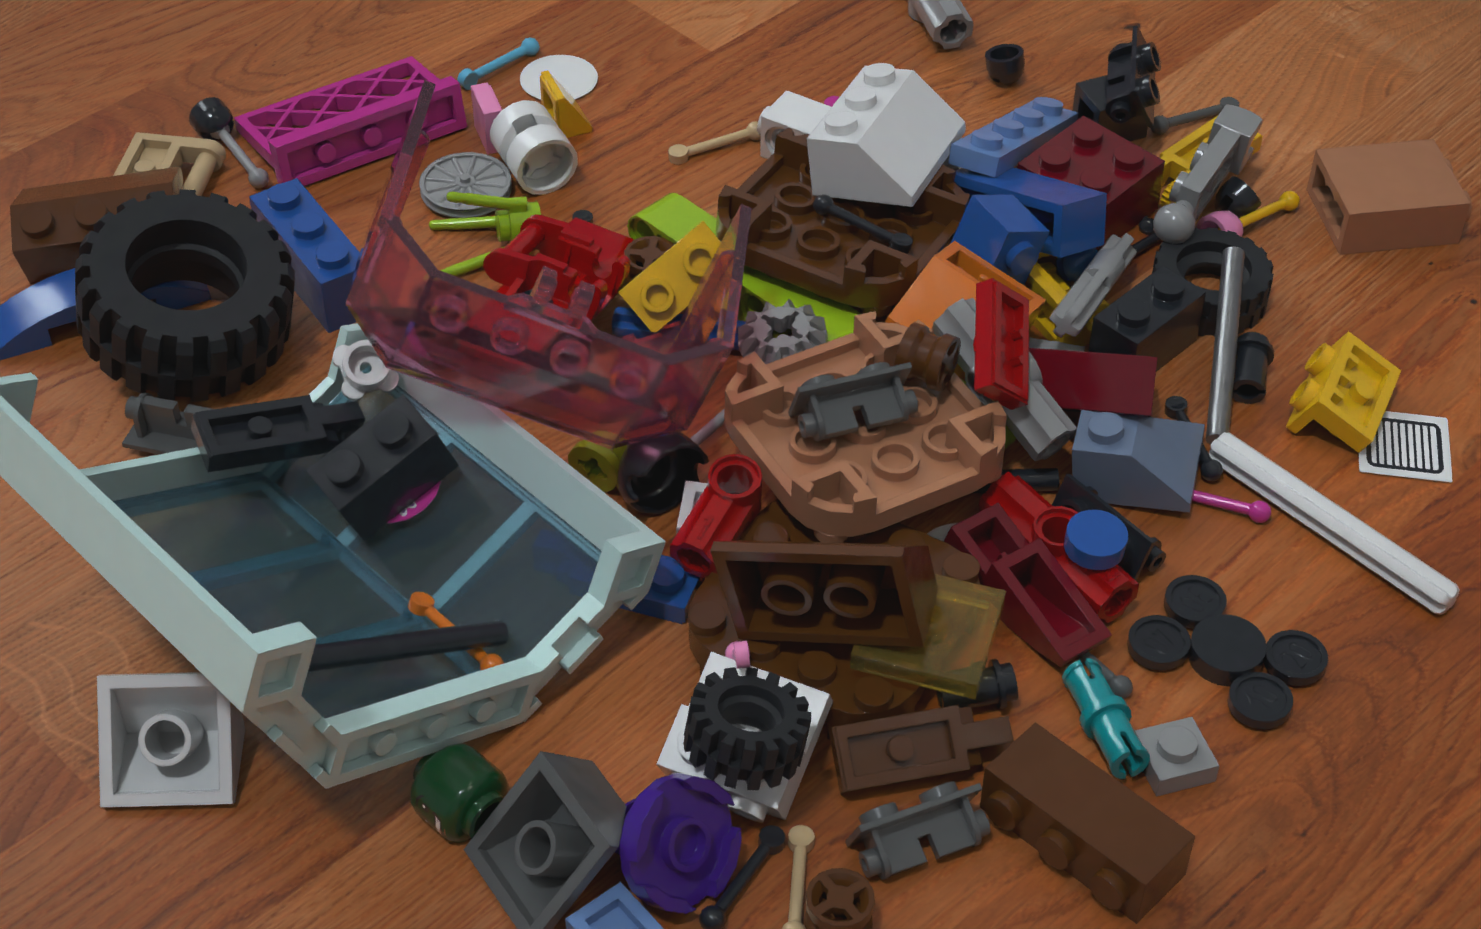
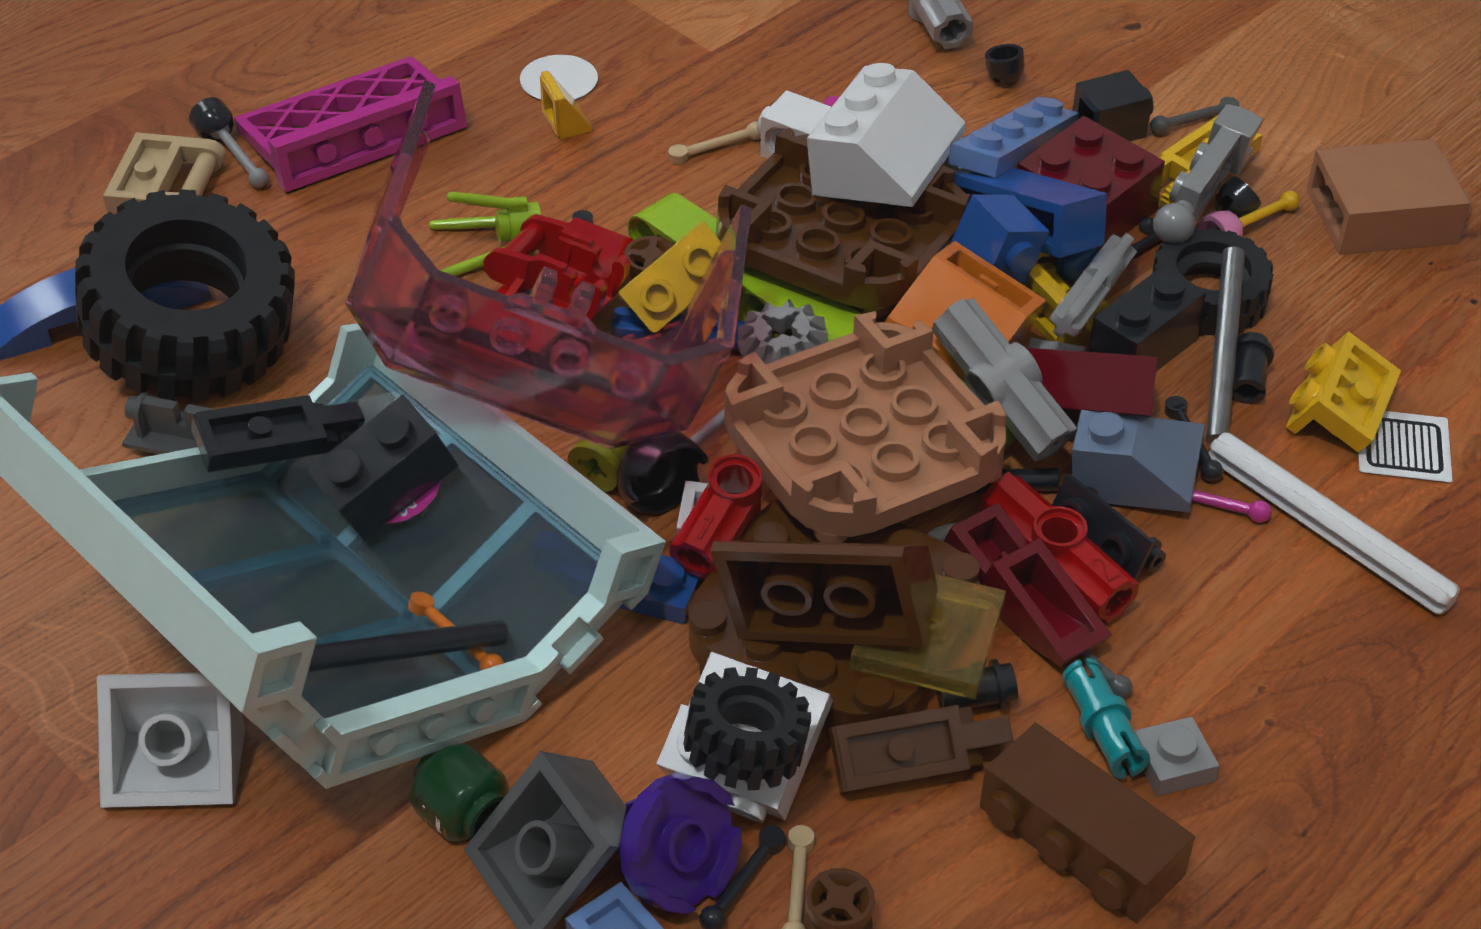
reddish brown slope [10,166,184,284] -> none
blue brick [249,178,377,333] -> none
white plate [332,337,399,401] -> none
light grey wheel [419,152,512,218] -> none
medium azure hinge [457,37,540,90] -> none
bright pink tile [471,82,502,155] -> none
white wheel [490,100,578,195] -> none
bright pink hinge [725,641,750,669] -> none
dark grey hinge [788,362,918,441] -> none
black hinge [813,194,913,254] -> none
dark grey hinge [845,781,991,880] -> none
reddish brown wheel [894,322,961,392] -> none
red plate [973,278,1029,410] -> none
blue tile [1064,510,1128,570] -> none
black hinge [1105,25,1161,128] -> none
black piece [1127,575,1328,729] -> none

